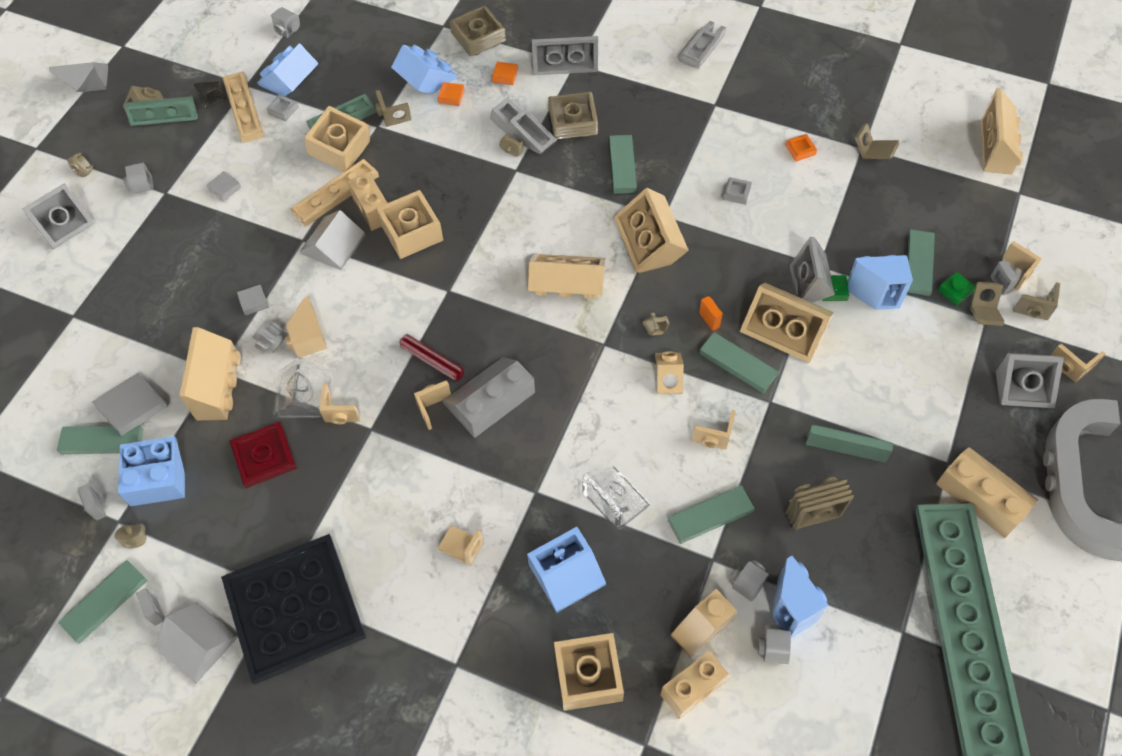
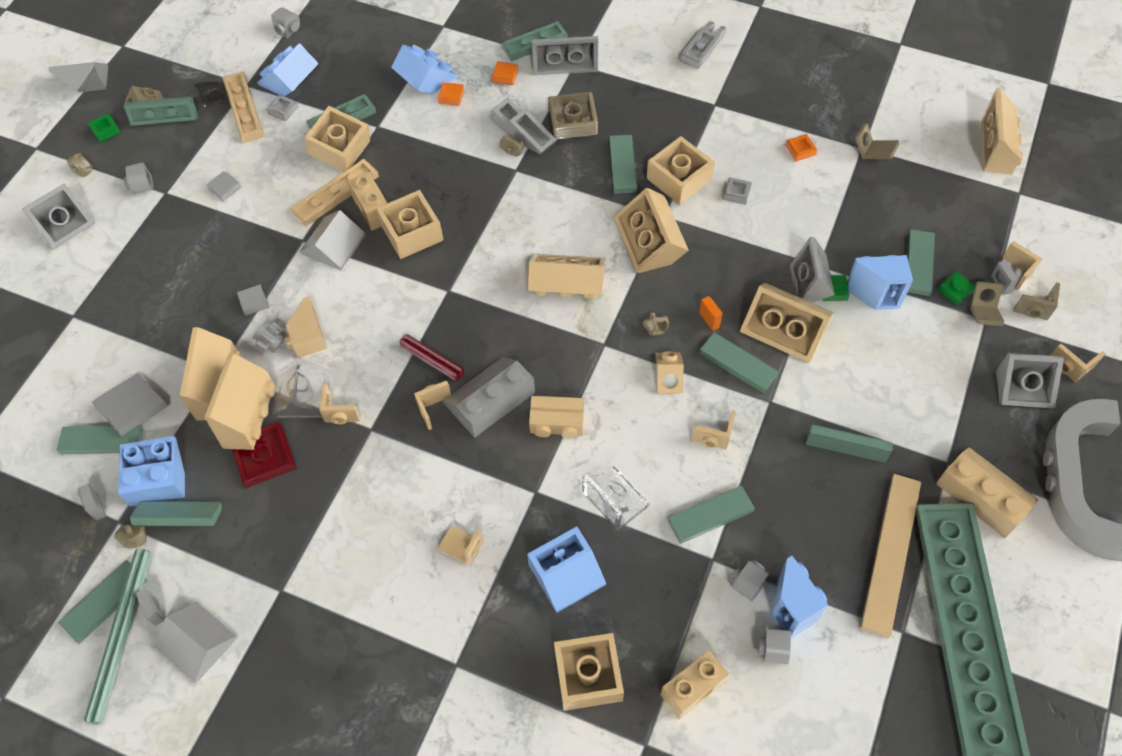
black plate [221,534,367,685] -> none
dark tan bracket [375,90,412,127] -> none
dark tan brick [449,6,506,56] -> none
tan slope [671,589,737,658] -> none
dark tan brick [785,477,854,530] -> none
none -> sand green axle [84,549,152,724]
none -> green plate [88,113,121,142]
none -> sand green tile [130,501,222,526]
none -> tan slope [204,353,275,450]
none -> sand green tile [502,21,568,62]
none -> tan brick [529,396,584,439]
none -> tan brick [647,136,715,205]
none -> tan tile [860,474,921,638]

